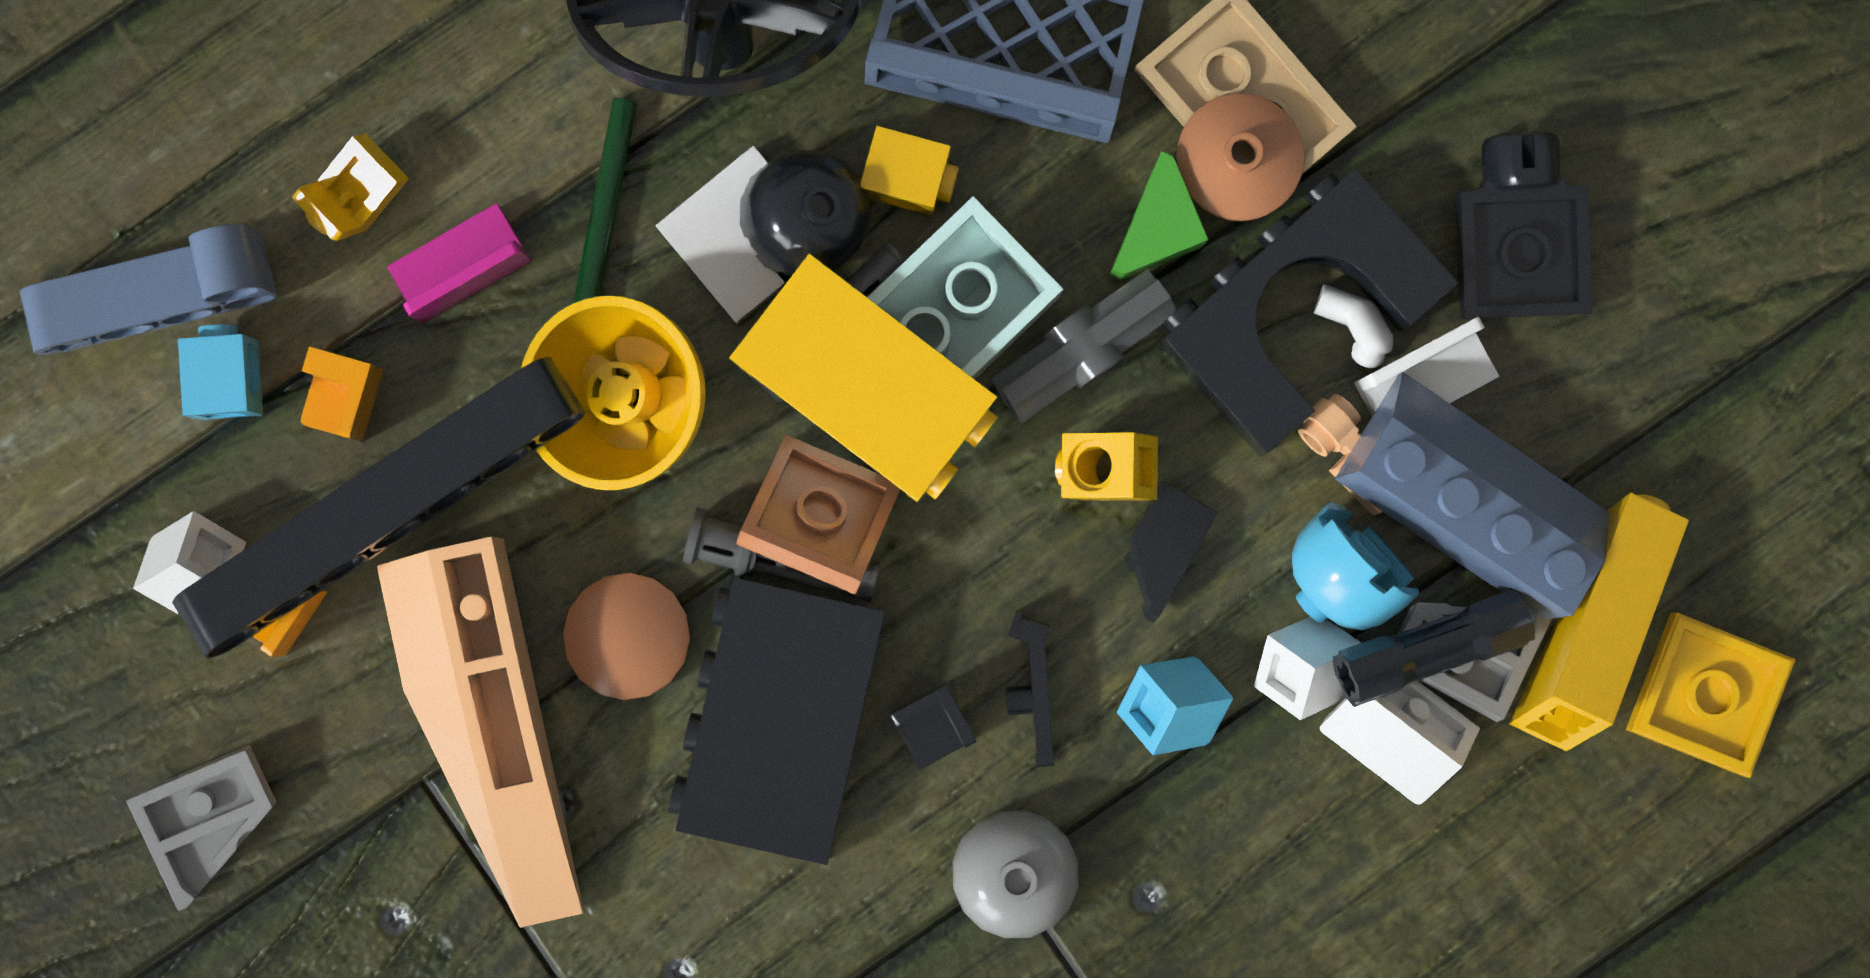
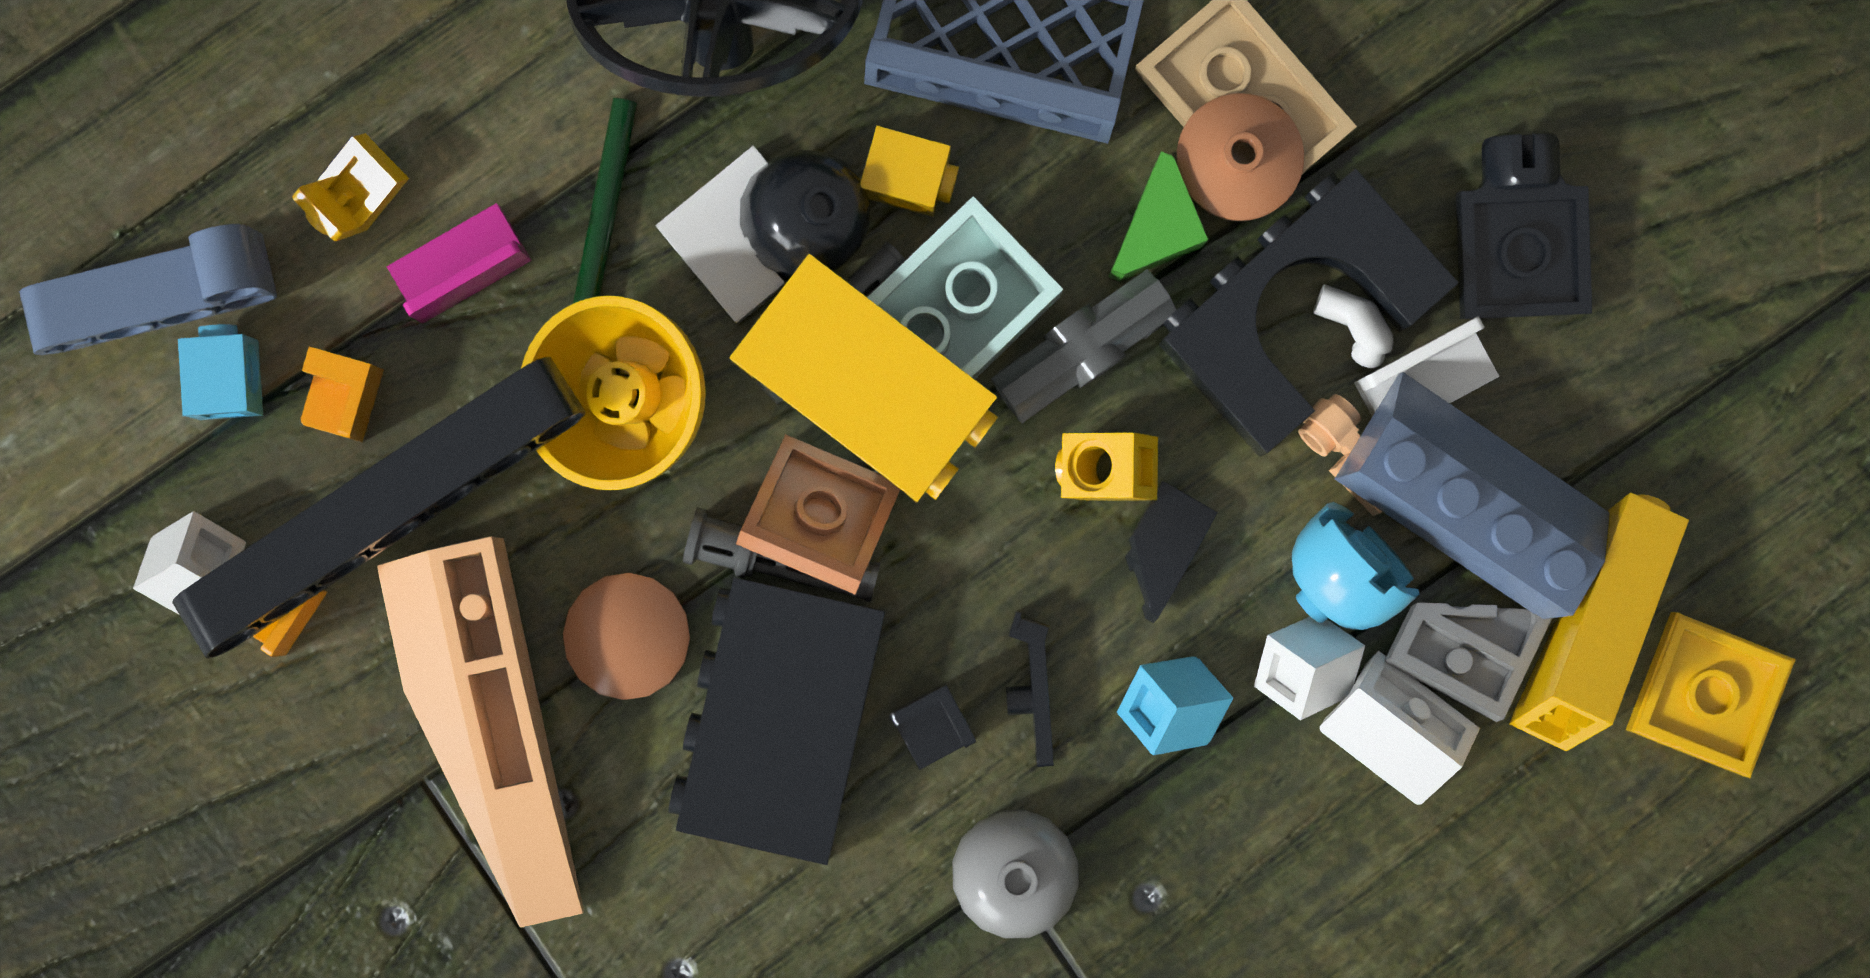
light grey wing [126,745,277,911] -> none
black axle [1333,589,1535,707] -> none

